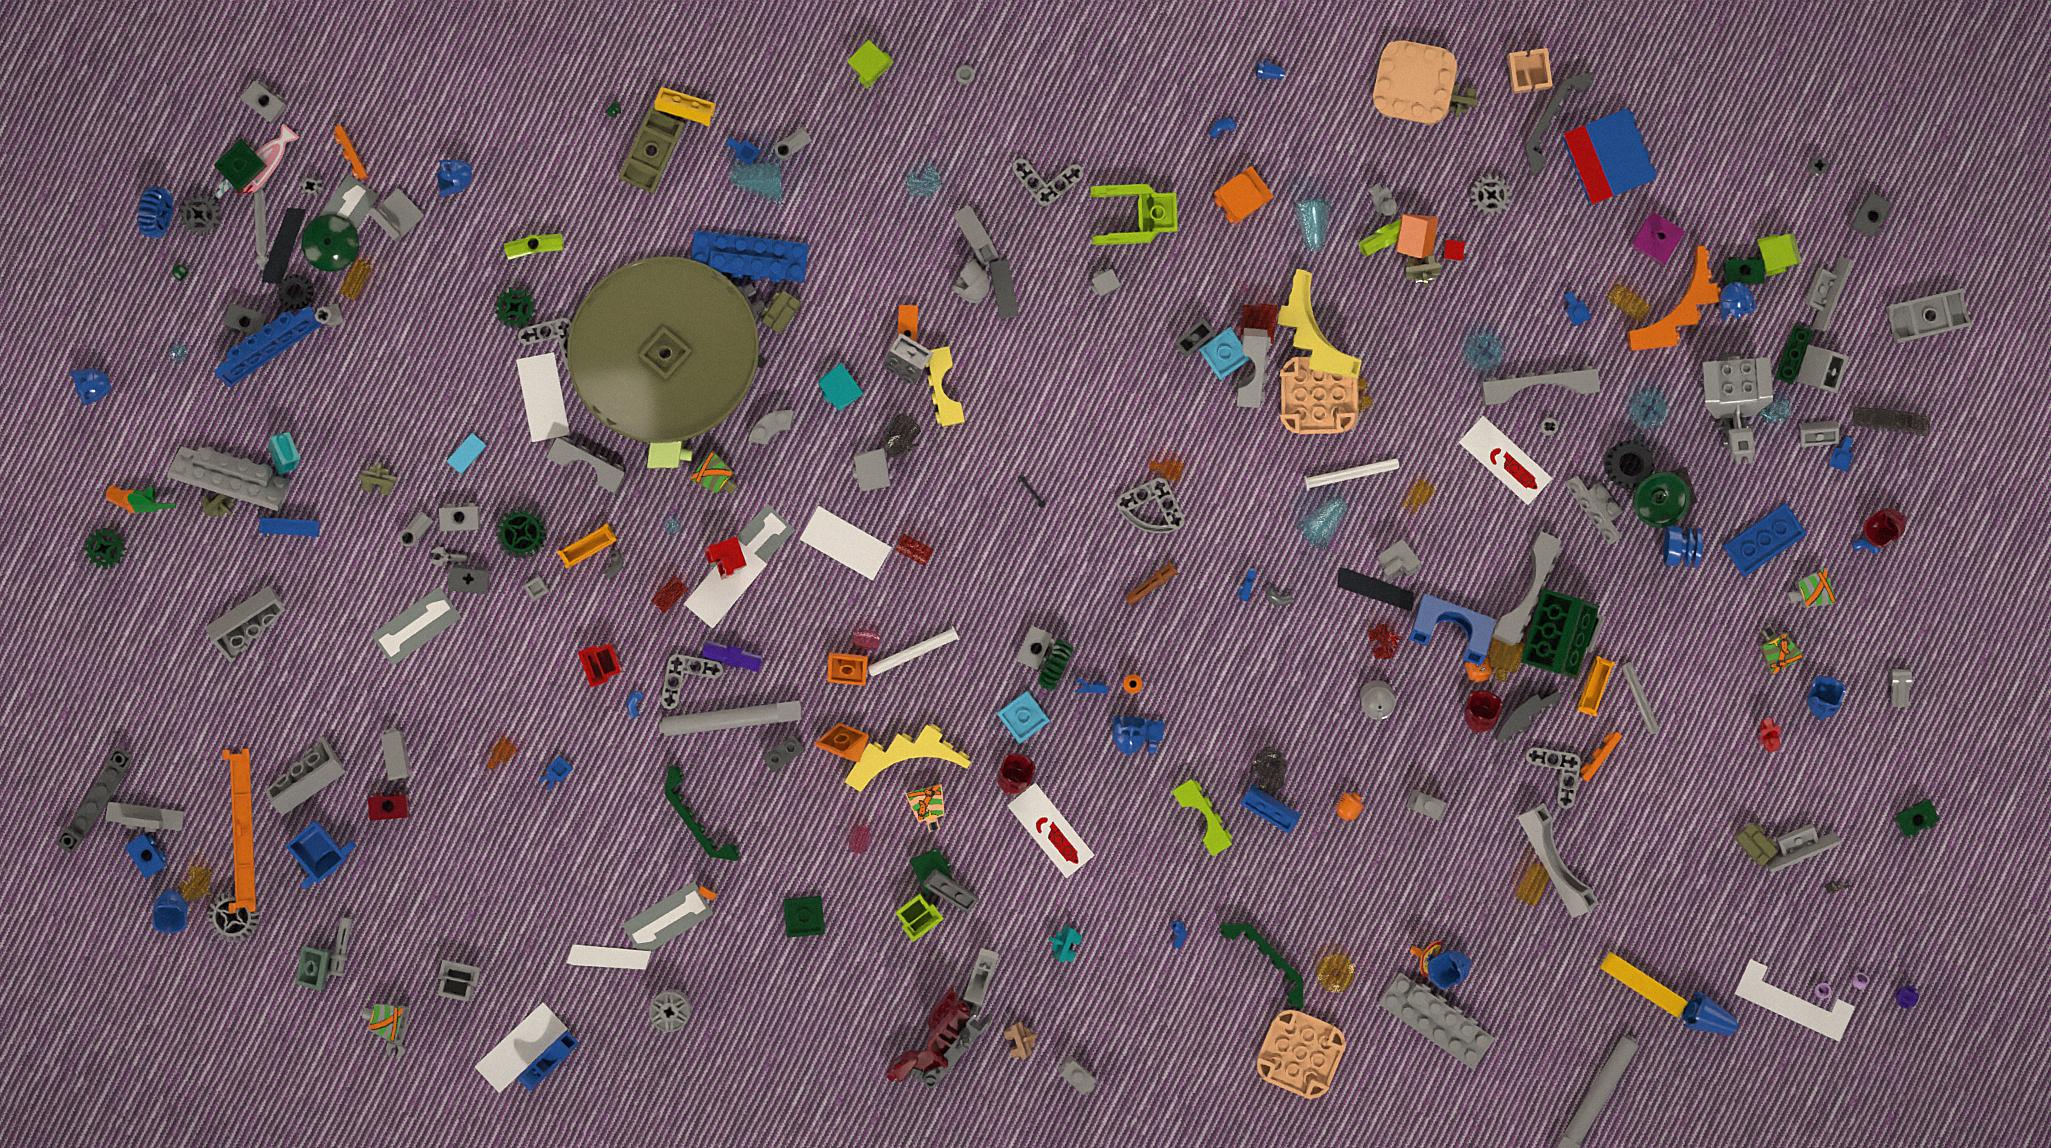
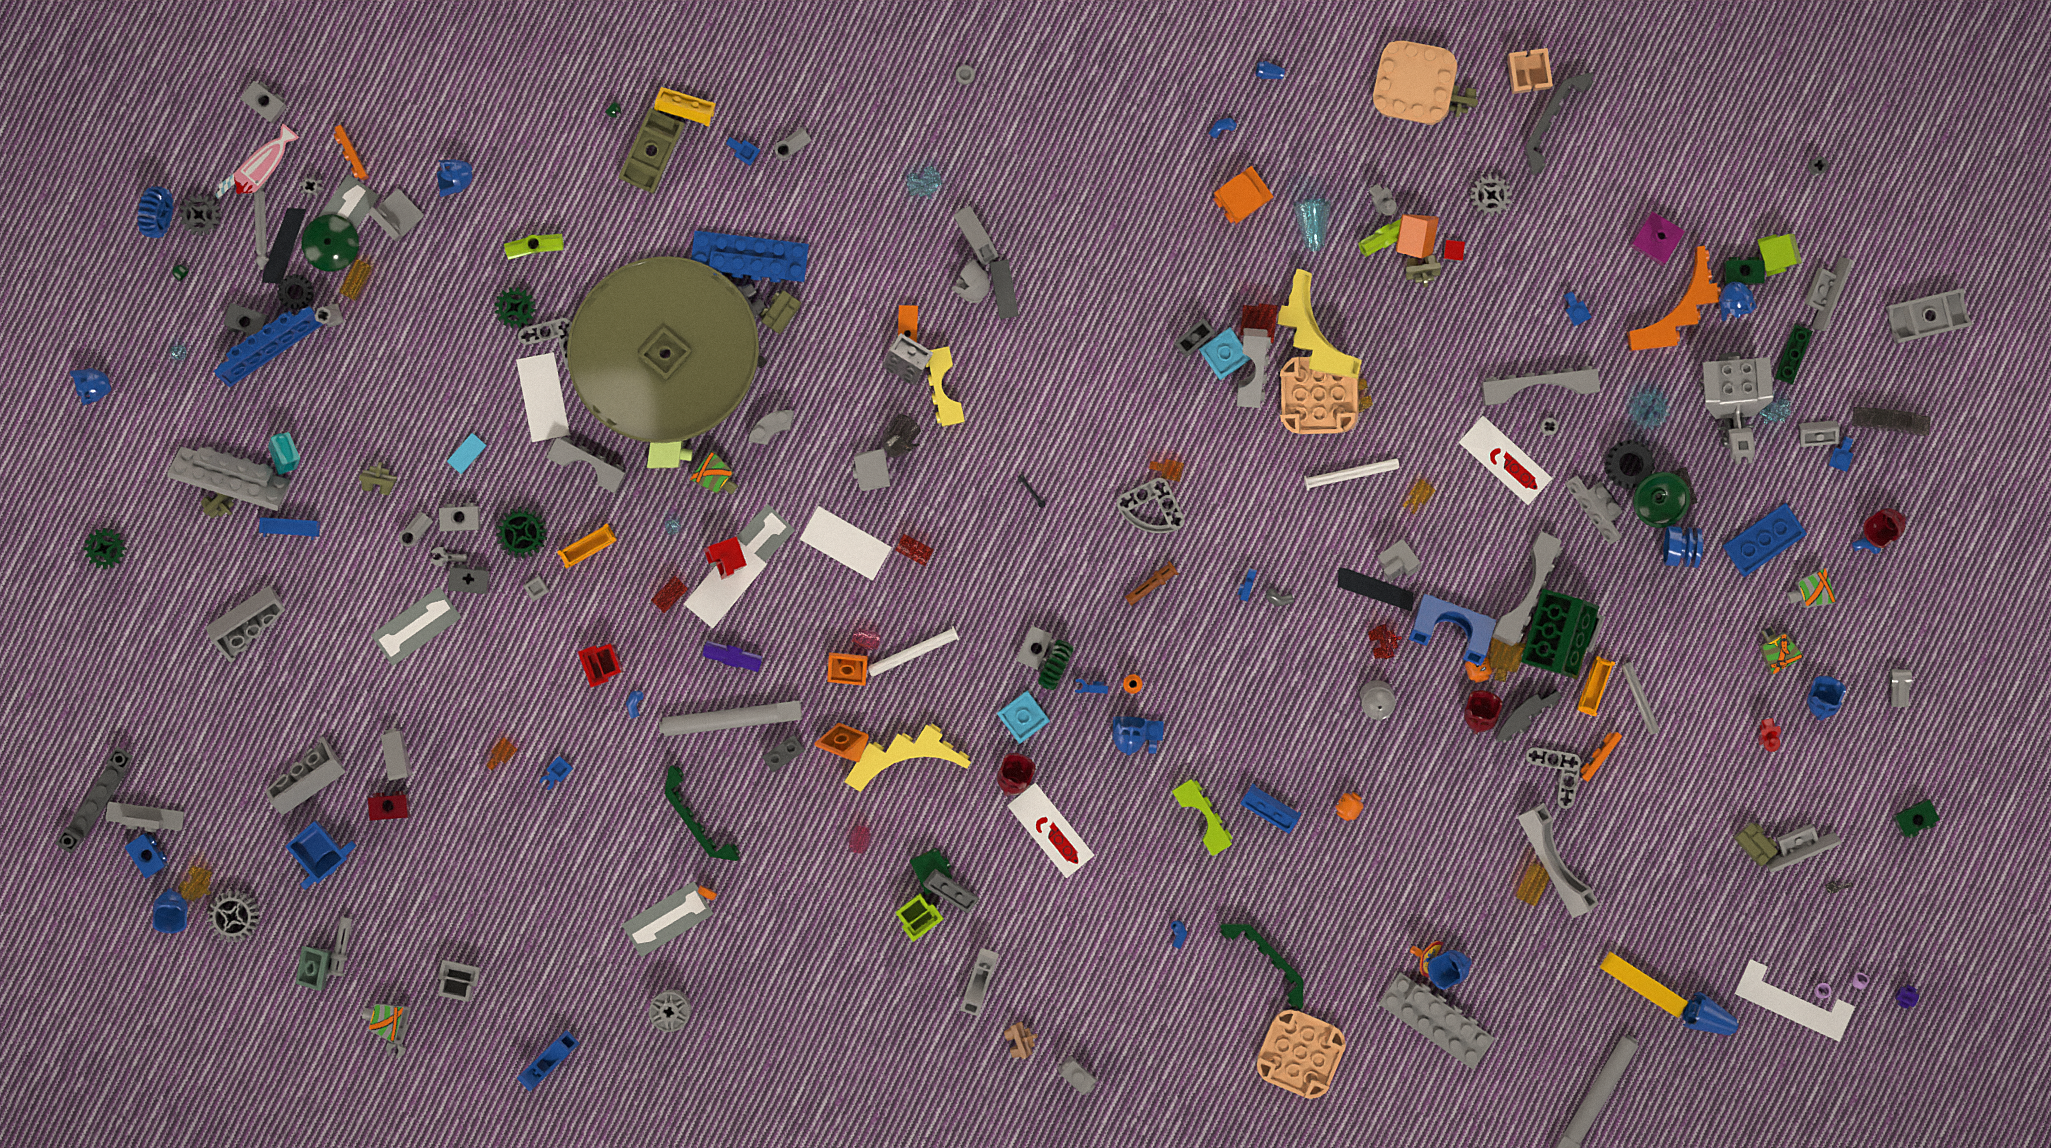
green animal [106,484,176,514] -> none
dark green tile [214,139,267,192] -> none
orange piece [222,749,256,913] -> none
white sticker [475,1003,568,1093] -> none
white sticker [567,945,651,969] -> none
dark grey arm [604,551,623,579] -> none
light grey beam [661,654,724,709] -> none
clear light blue slope [730,163,783,205] -> none
dark green tile [783,896,825,938] -> none
teal torso [818,363,864,411] -> none
lime plate [847,40,894,89] -> none
dark red piece [886,986,991,1088] -> none
torso [906,784,945,831] -> none
light grey beam [1013,159,1084,207] -> none
teal hips [1048,925,1082,963] -> none
lime plate [1090,184,1178,245] -> none
light grey brick [1090,269,1121,298] -> none
clear smoke helmet [1249,746,1288,791] -> none
clear light blue cone [1296,497,1348,550] -> none
clear yellow dish [1317,954,1355,993] -> none
light grey torso [1406,789,1447,821] -> none
clear light blue gear [1463,330,1505,373] -> none
blue panel [1561,108,1657,206] -> none
clear yellow slope [1606,284,1651,322] -> none
light grey slope [1796,345,1849,393] -> none
dark grey brick [1849,192,1892,239] -> none

